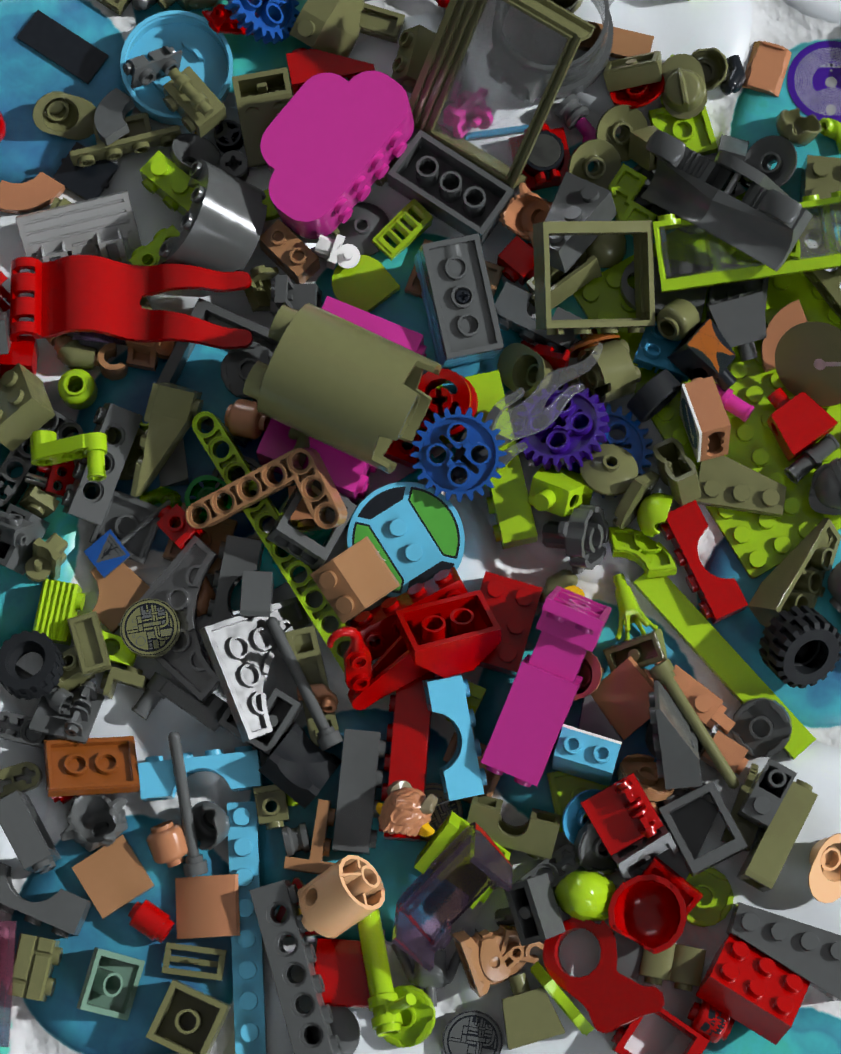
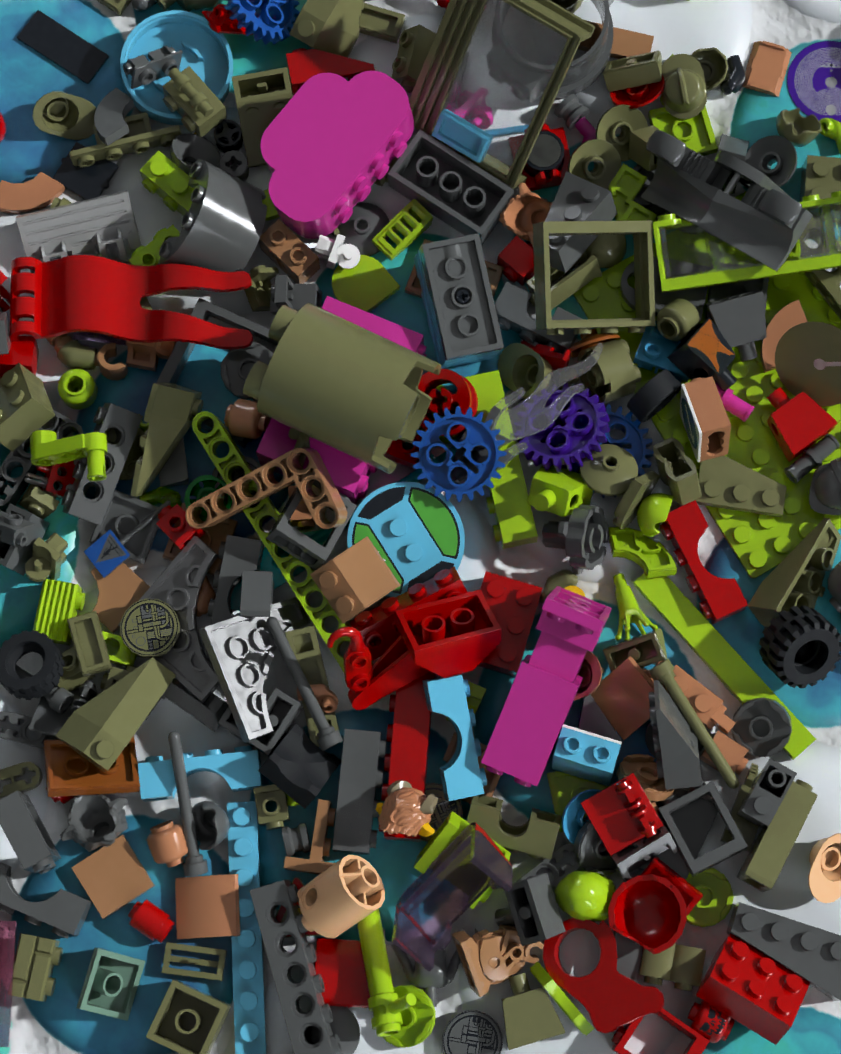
none -> olive wedge [55,657,176,772]
none -> medium azure tile [431,109,494,163]

